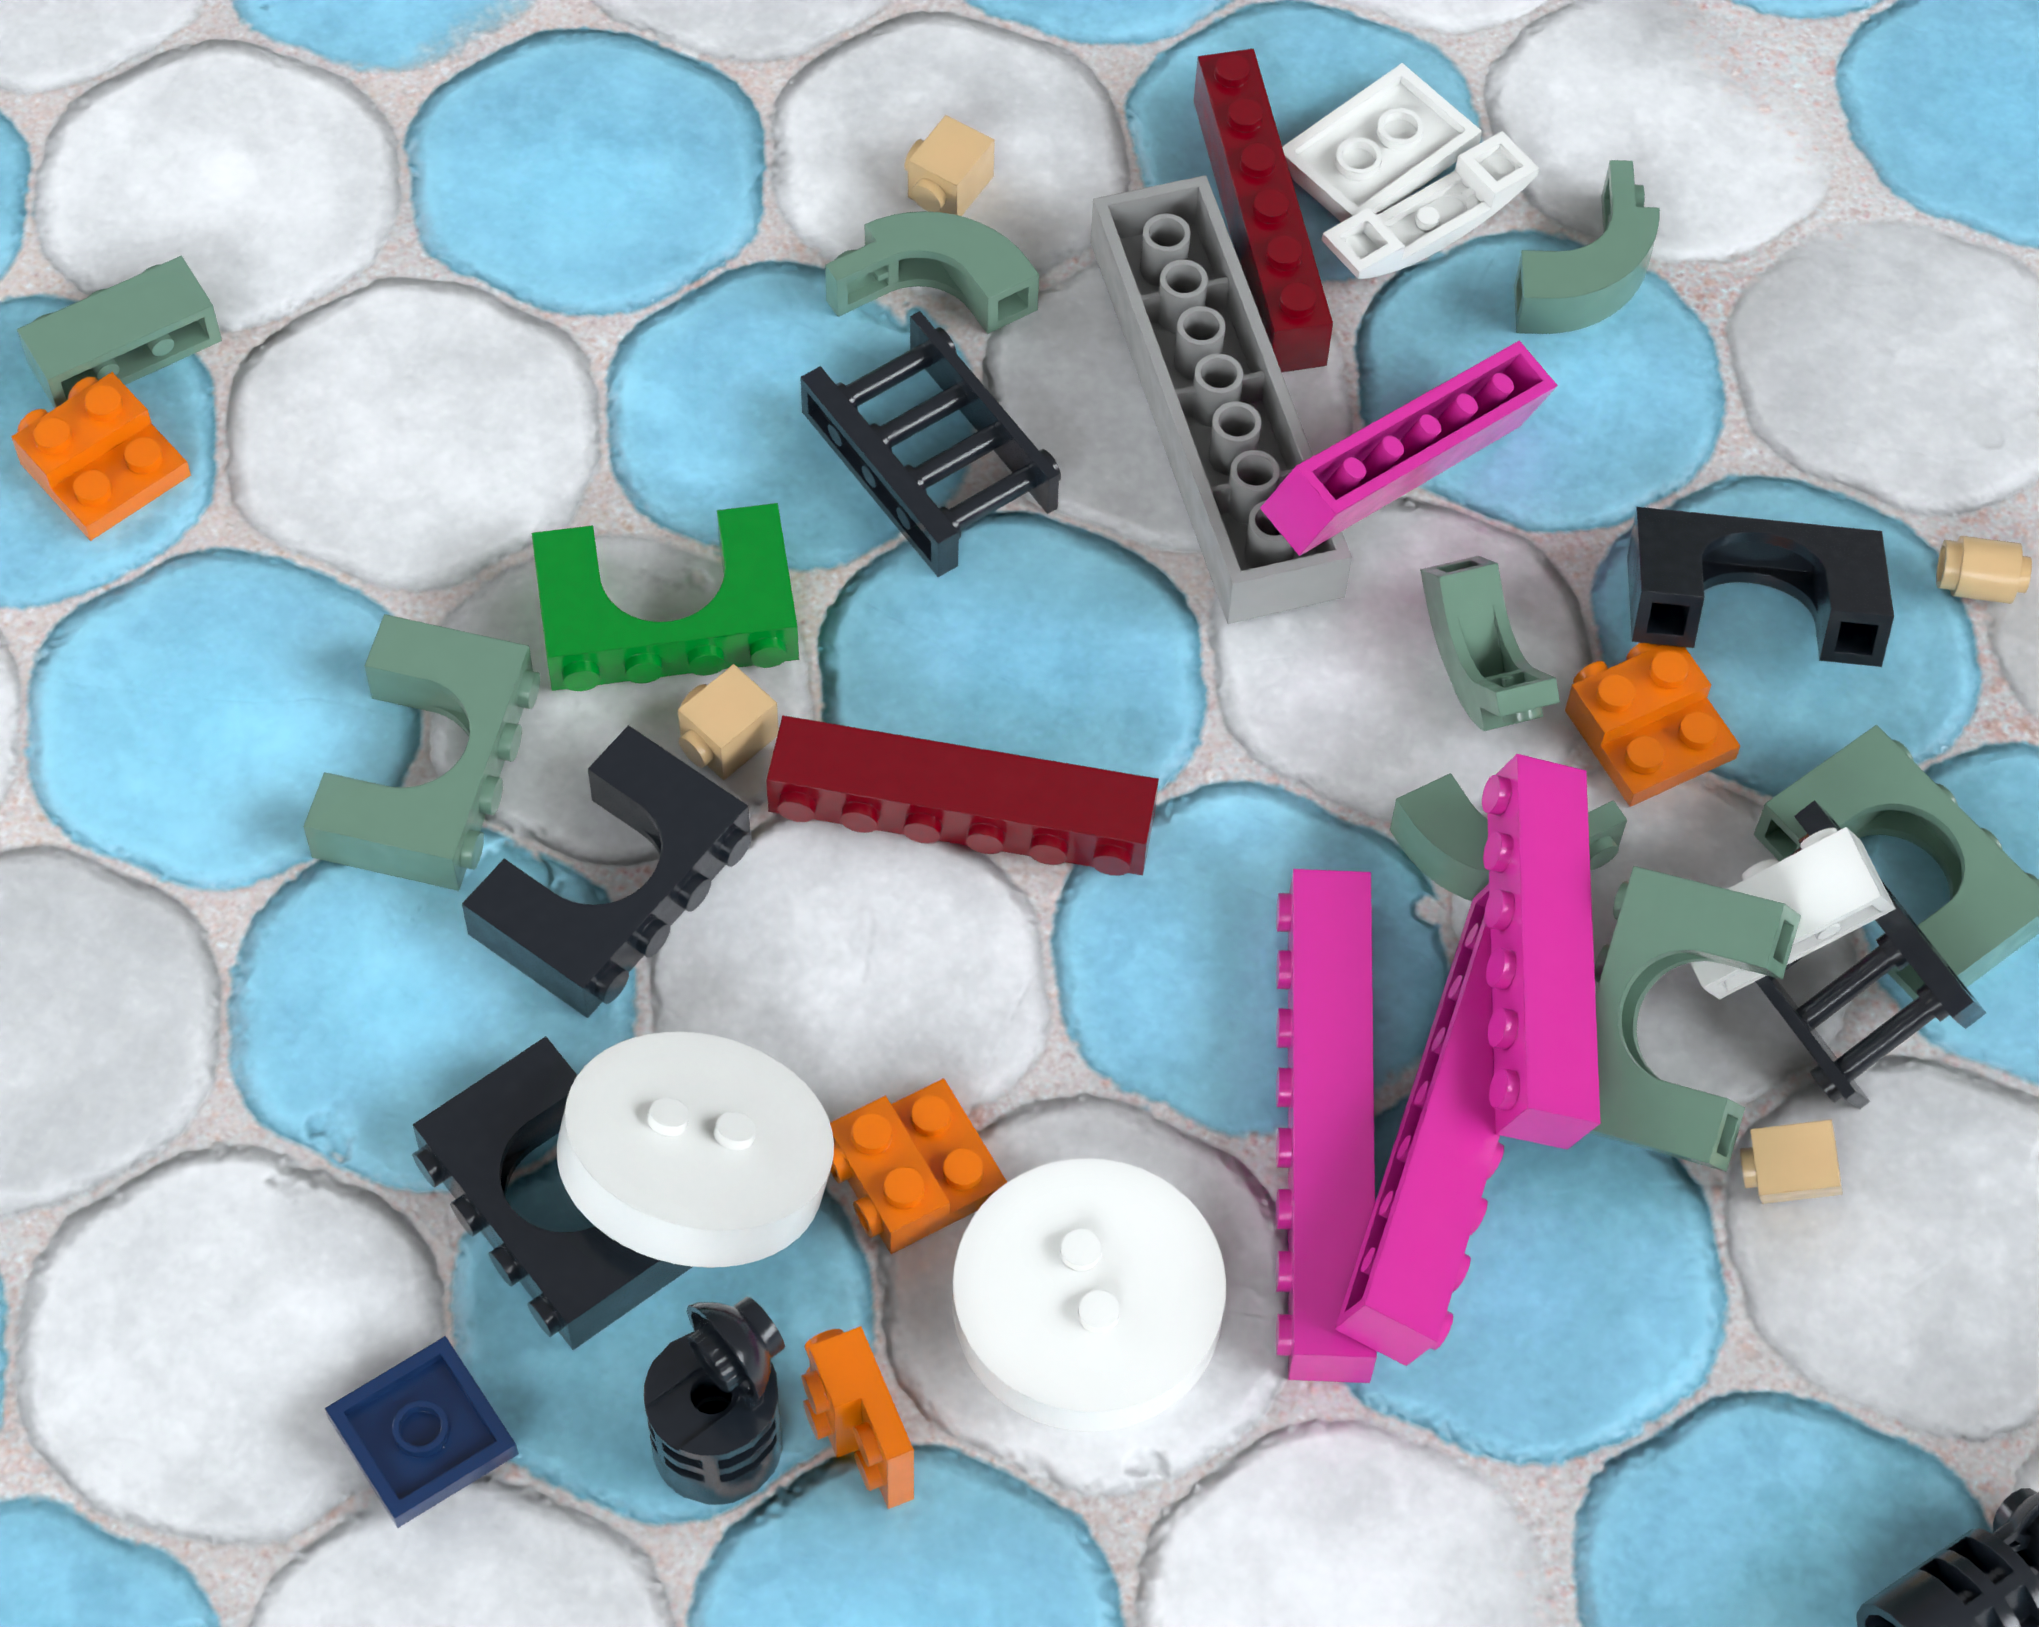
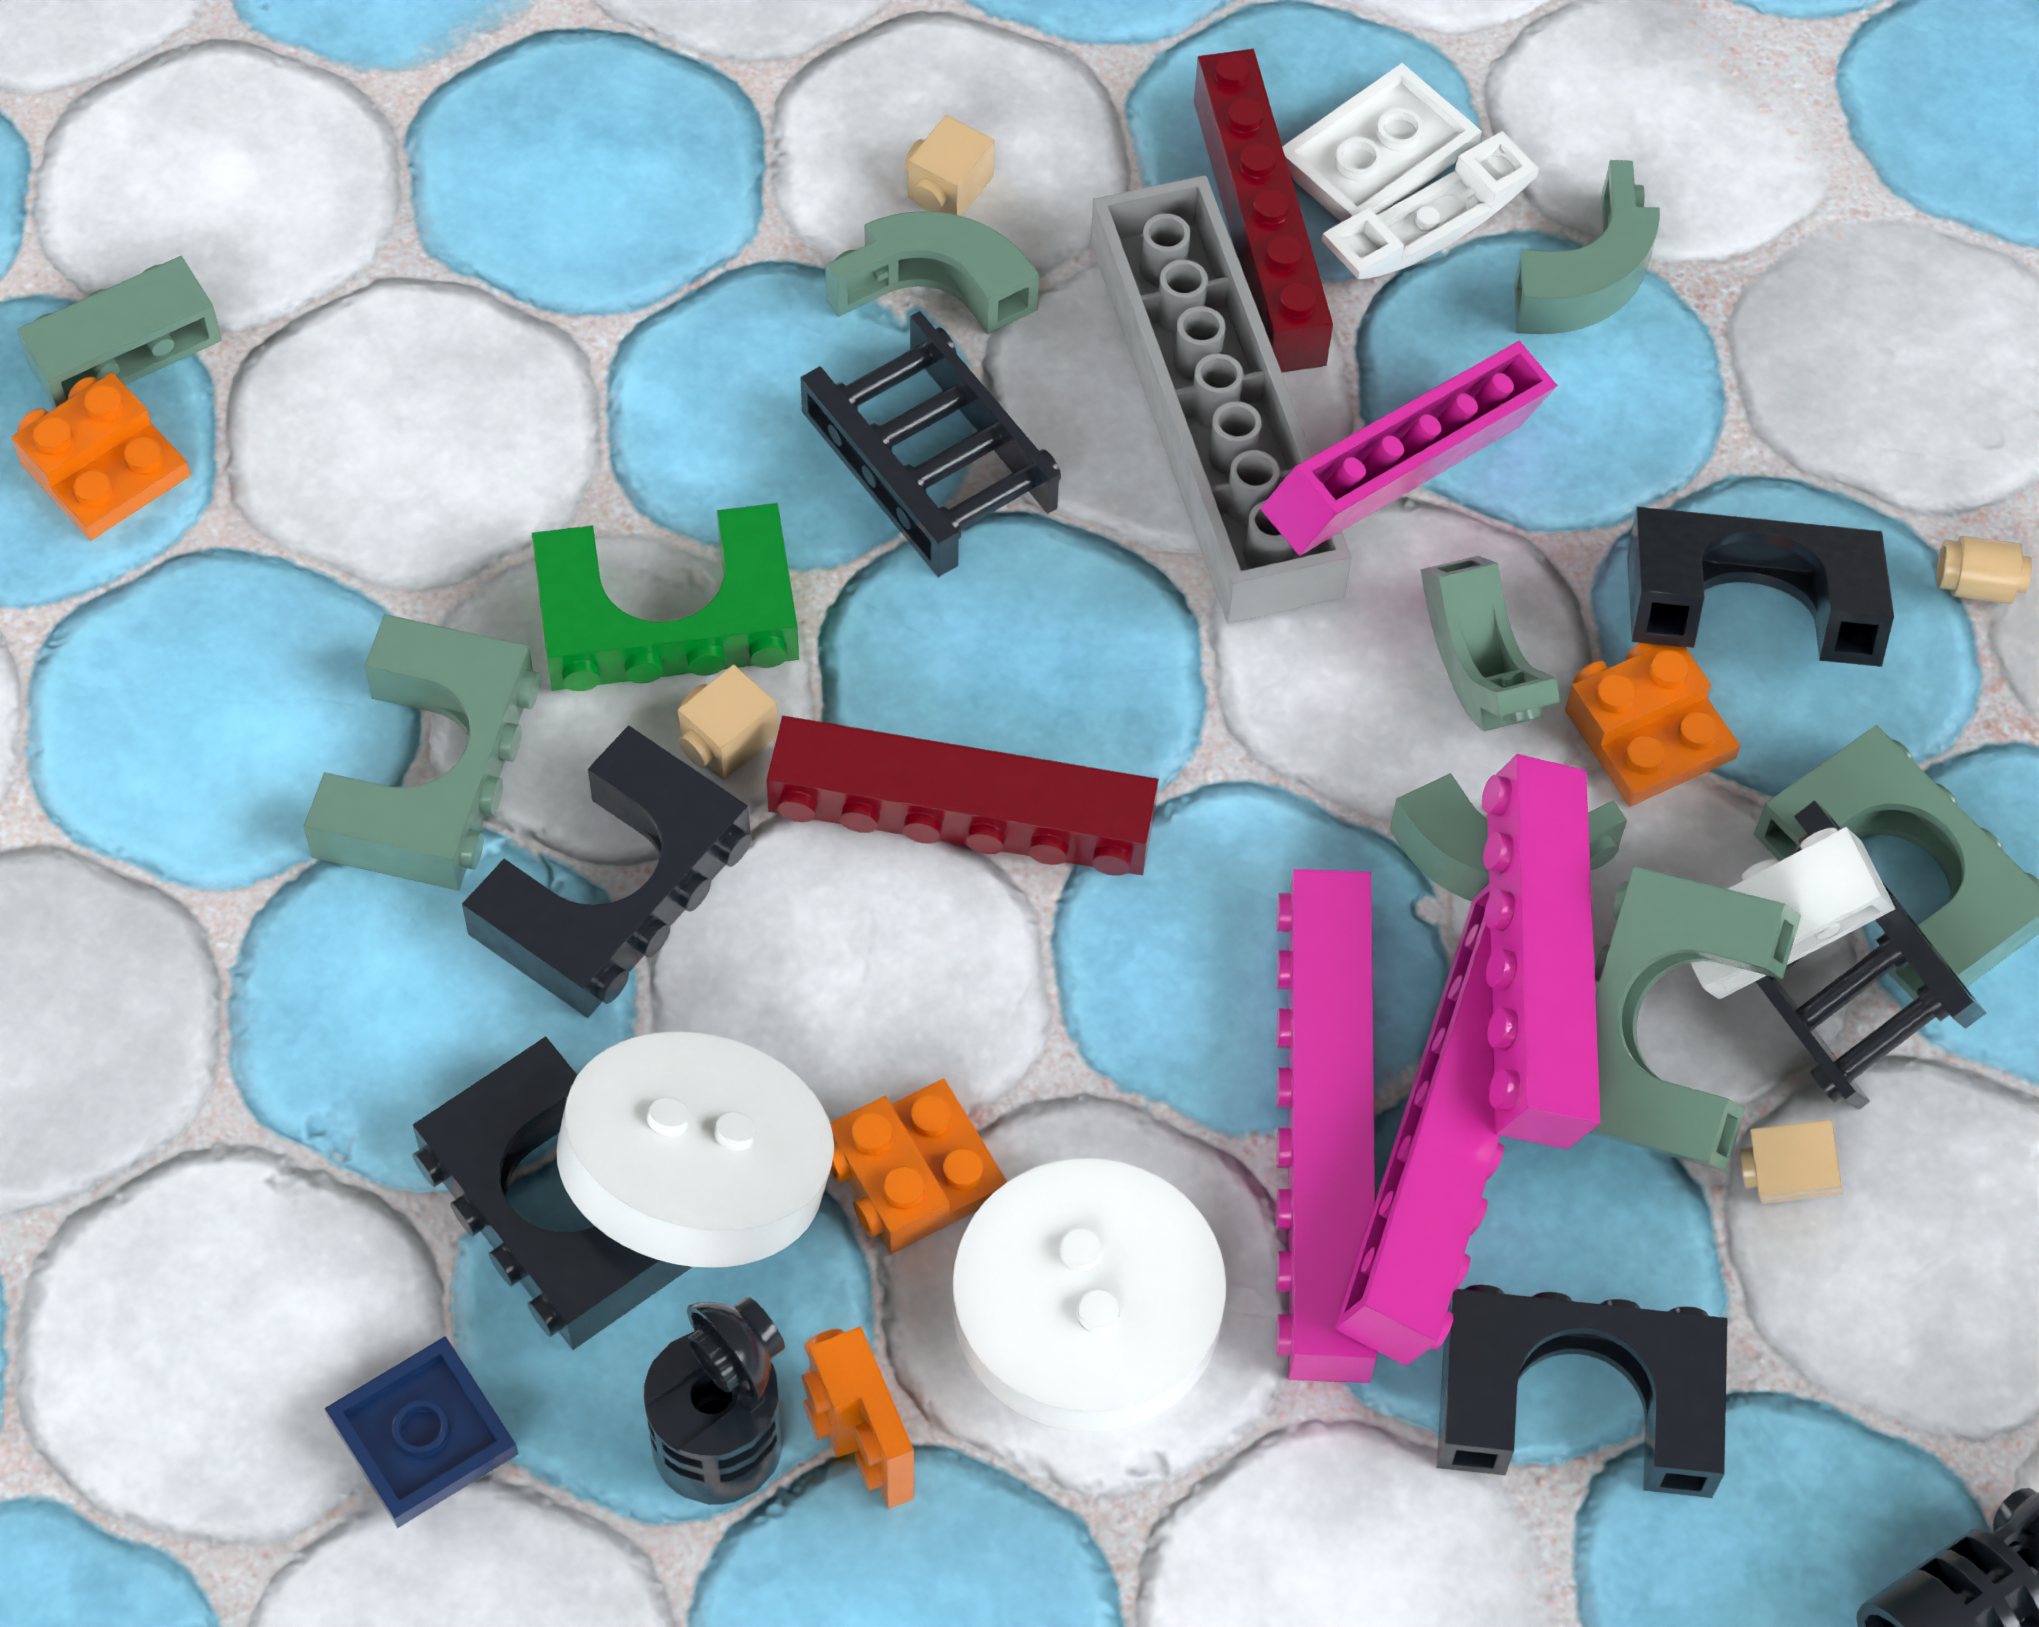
none -> black arch [1436,1284,1728,1498]

